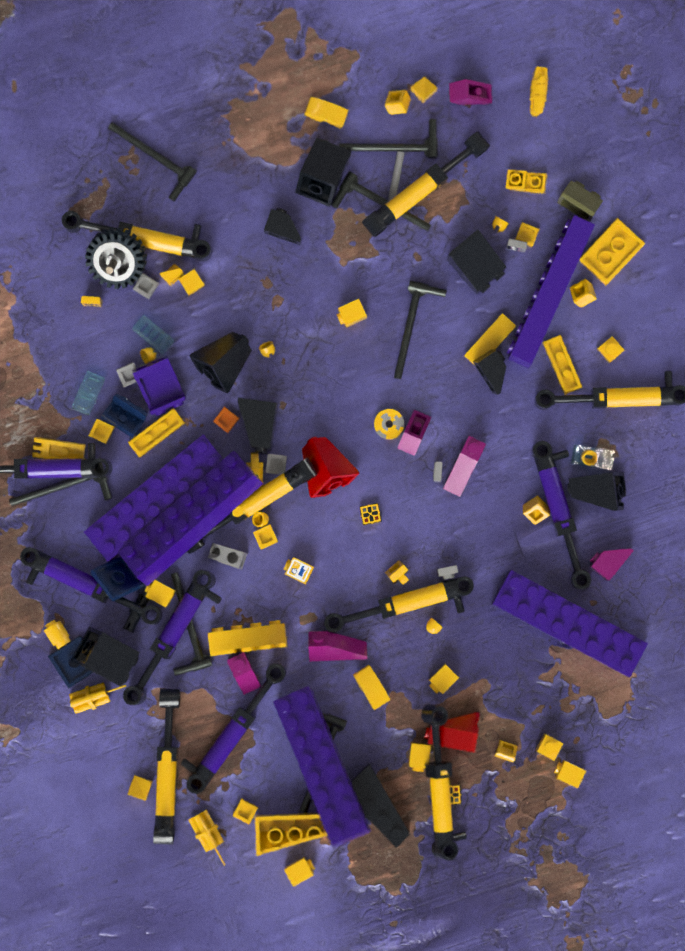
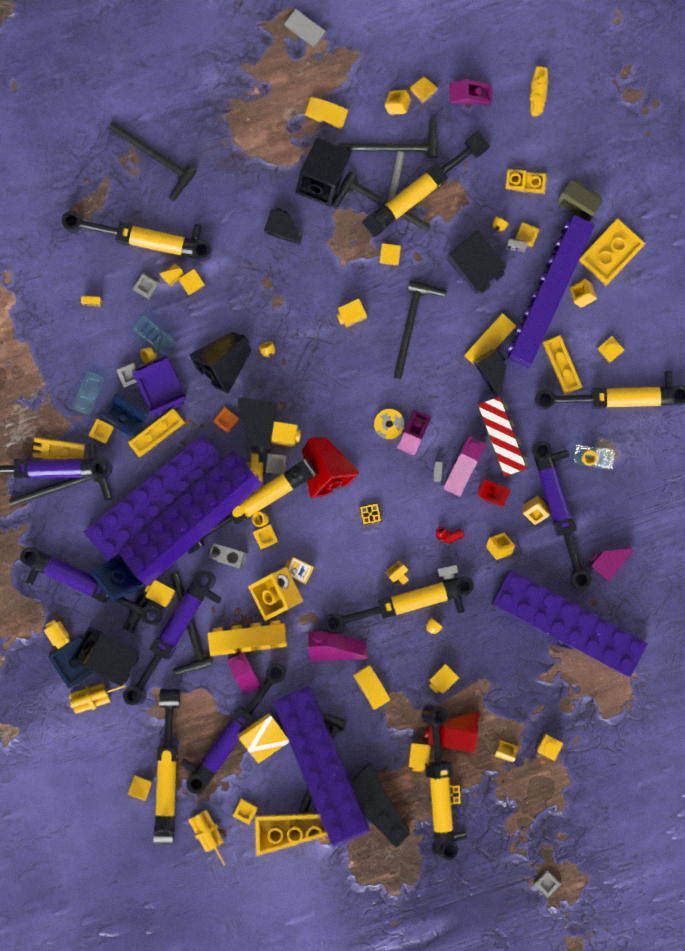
wheel [85,227,147,289] -> none
yellow brick [284,856,315,887] -> none
yellow brick [554,760,586,788] -> none
black slope [567,472,626,511] -> none
none -> yellow tile [237,713,289,764]
none -> yellow brick [248,567,304,621]
none -> yellow brick [271,422,301,447]
none -> light grey tile [284,9,326,48]
none -> yellow tile [380,244,401,265]
none -> red arm [436,527,465,544]
none -> brick [477,397,528,478]
none -> red bracket [477,479,511,508]
none -> yellow slope [486,532,515,560]
none -> light grey tile [533,870,561,898]

